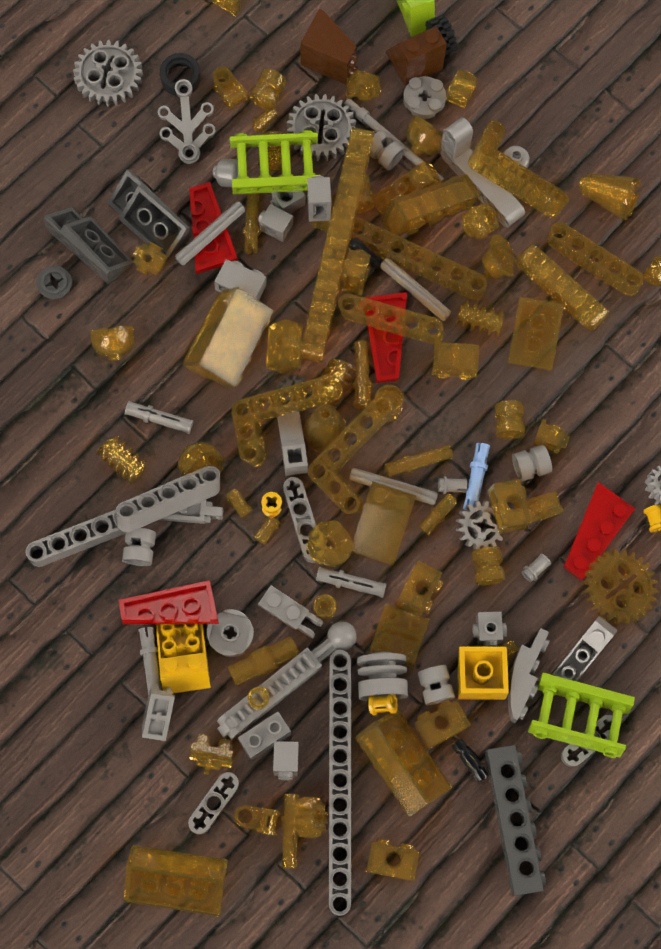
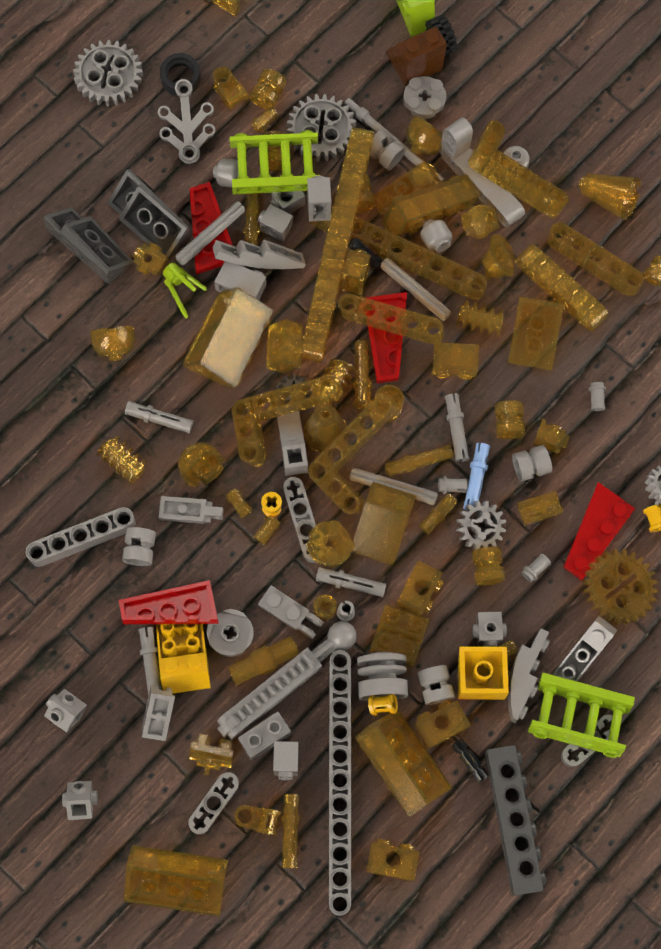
dark grey gear [36,266,72,300] -> none
light grey beam [116,466,220,532] -> none
clear yellow bush [248,687,270,710] -> none
clear yellow gear [290,797,329,838] -> none
reddish brown slope [301,9,358,84] -> none
clear yellow brick [346,70,381,101] -> none
clear yellow brick [446,69,478,108] -> none
clear yellow brick [488,479,532,534] -> none
none -> light grey brick [44,689,87,733]
none -> light grey brick [62,781,98,820]
none -> lime plant [162,262,207,319]
none -> light grey slope [213,240,306,269]
none -> light grey pin [337,601,355,622]
none -> light grey head [420,219,453,253]
none -> light grey pin [445,393,469,462]
none -> light grey pin [588,382,606,411]

